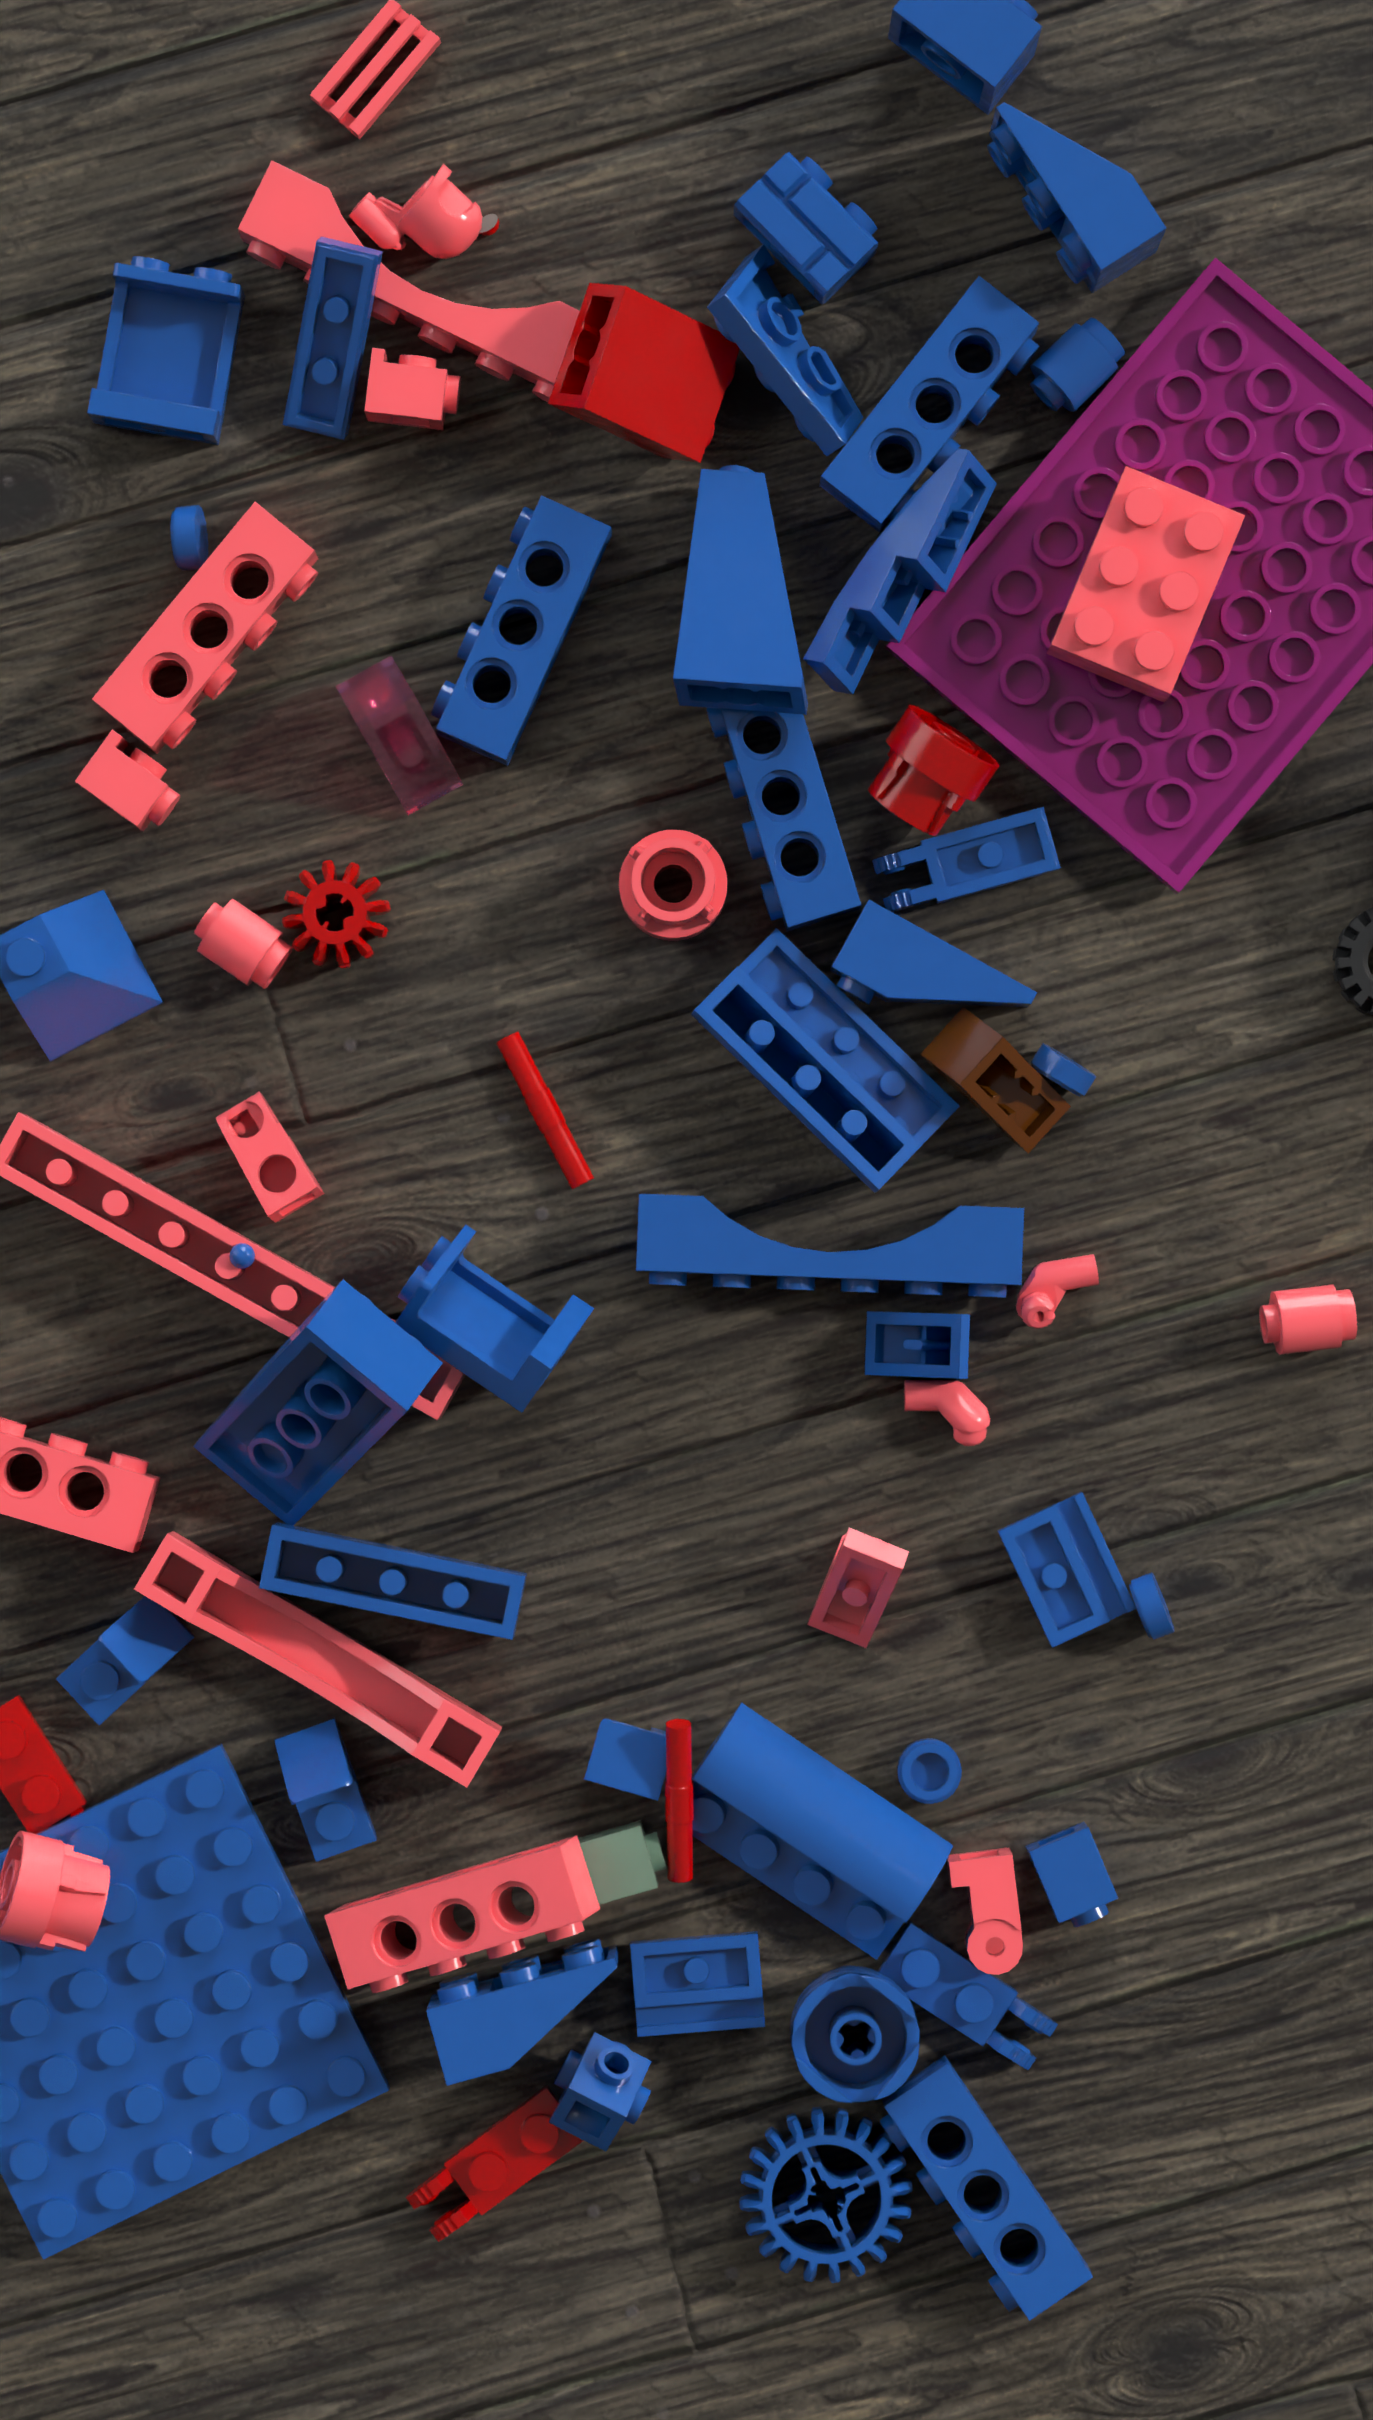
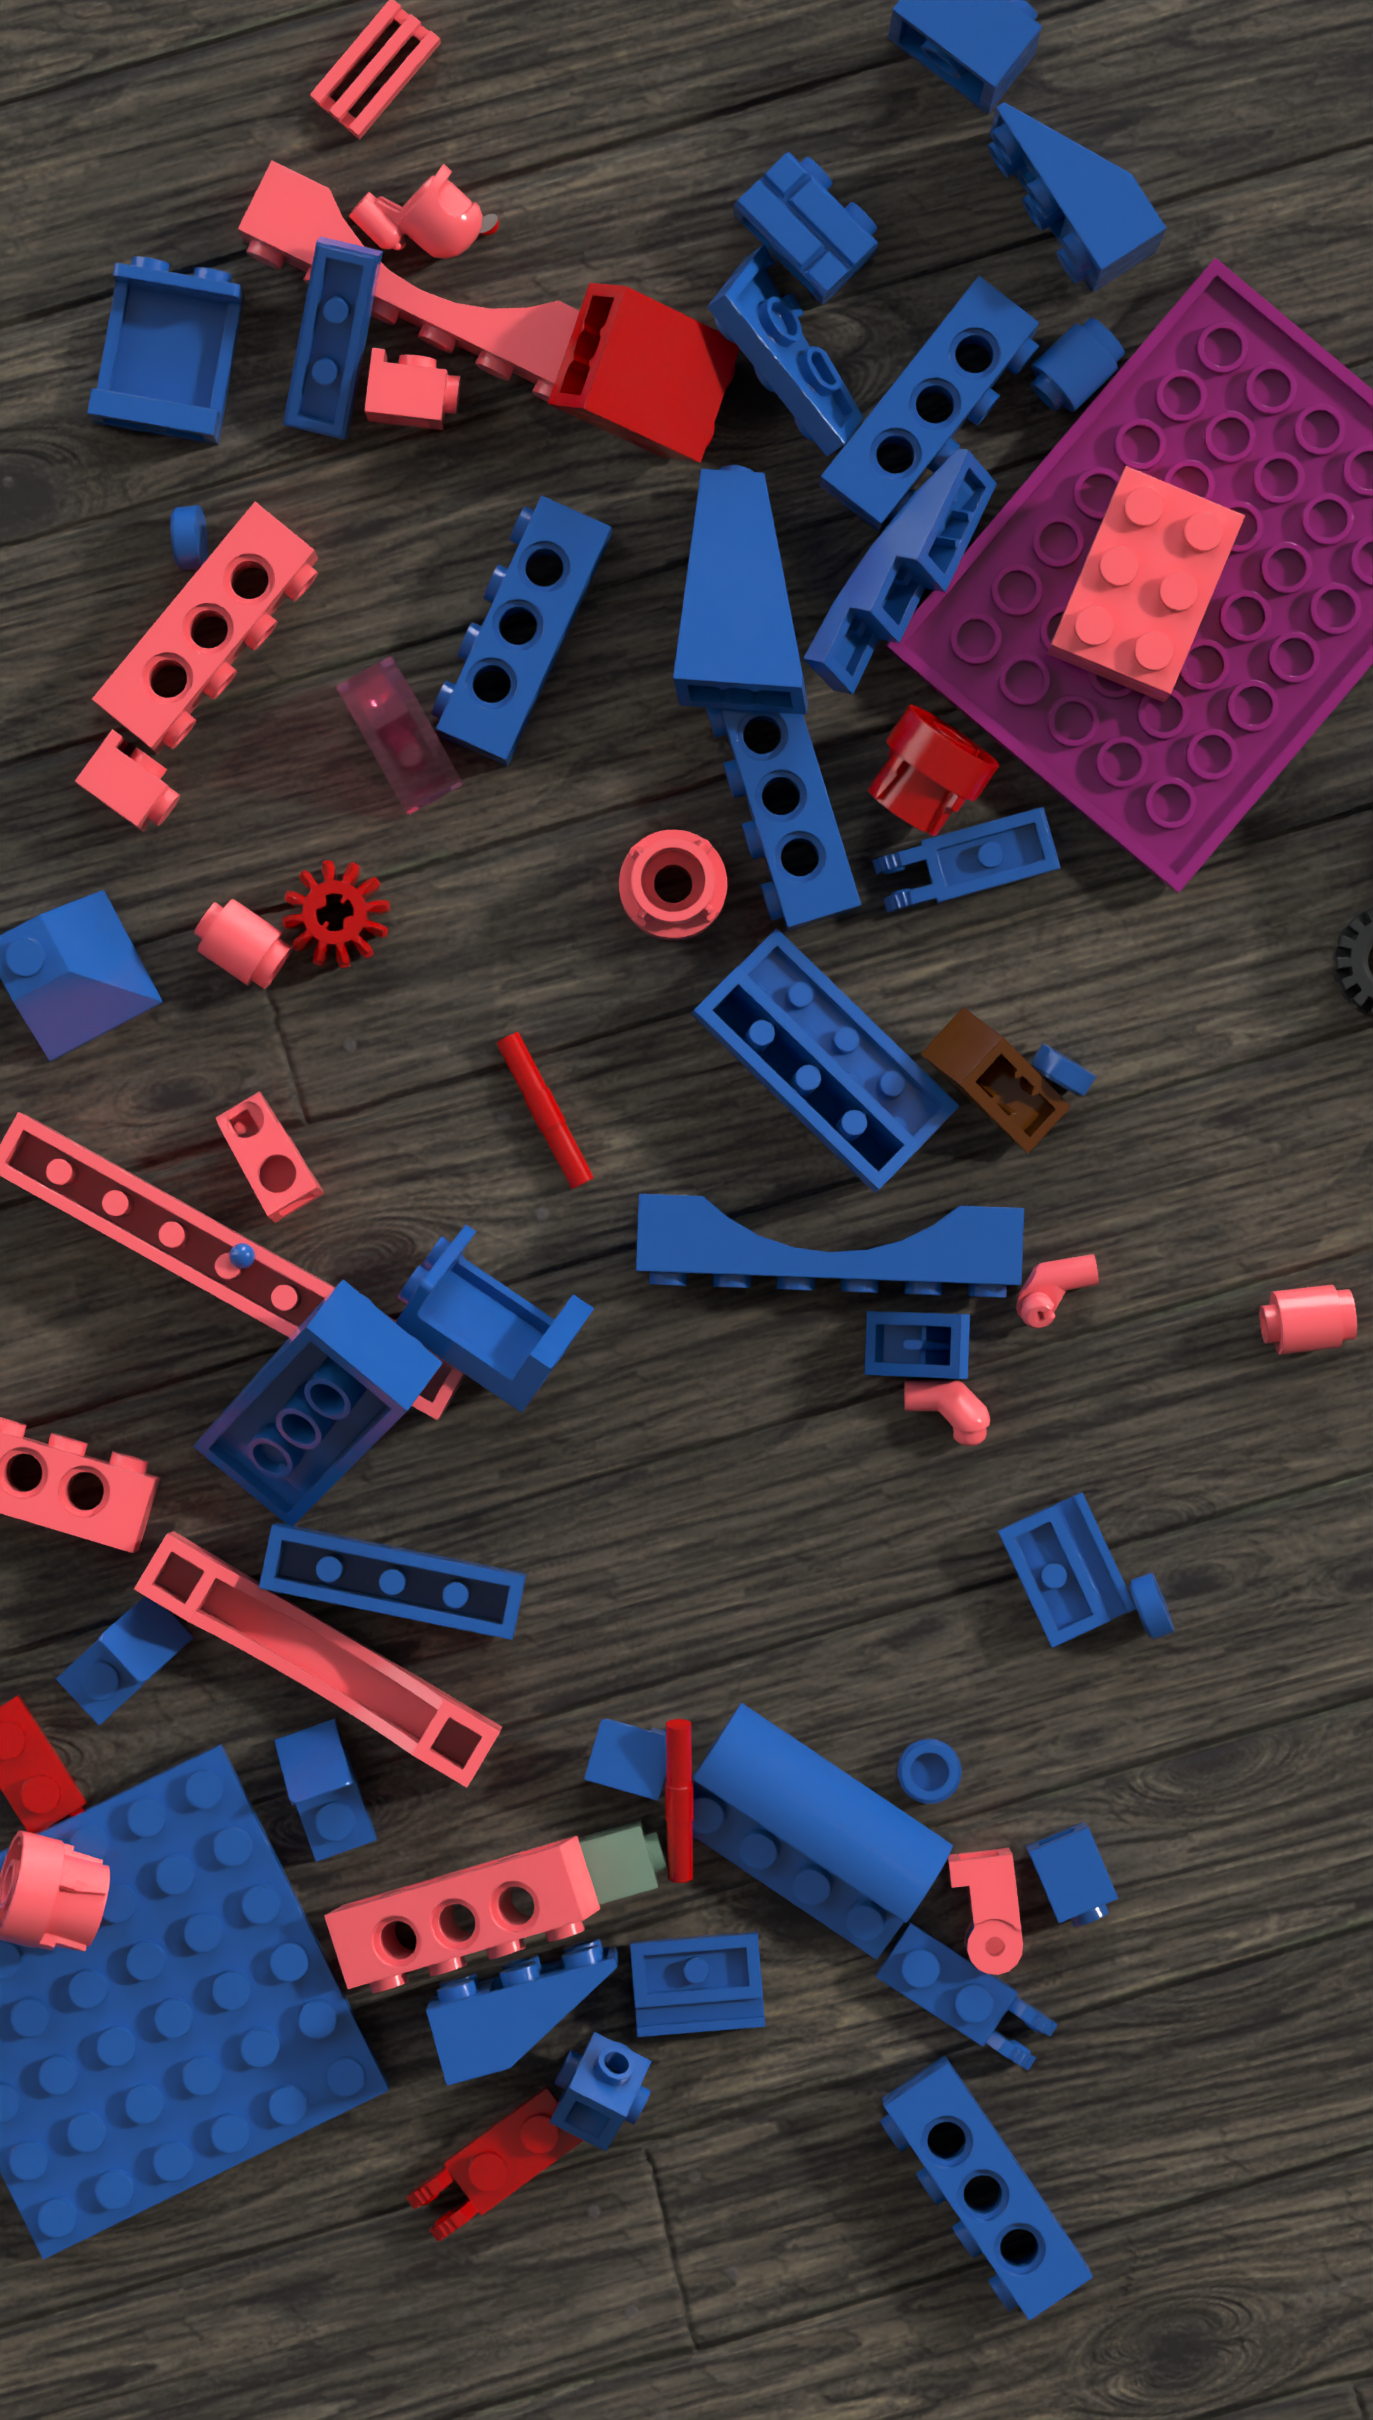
blue gear [739,2107,912,2283] -> none
blue brick [790,1965,920,2103] -> none
coral slope [807,1528,909,1648] -> none
blue slope [830,900,1037,1007] -> none

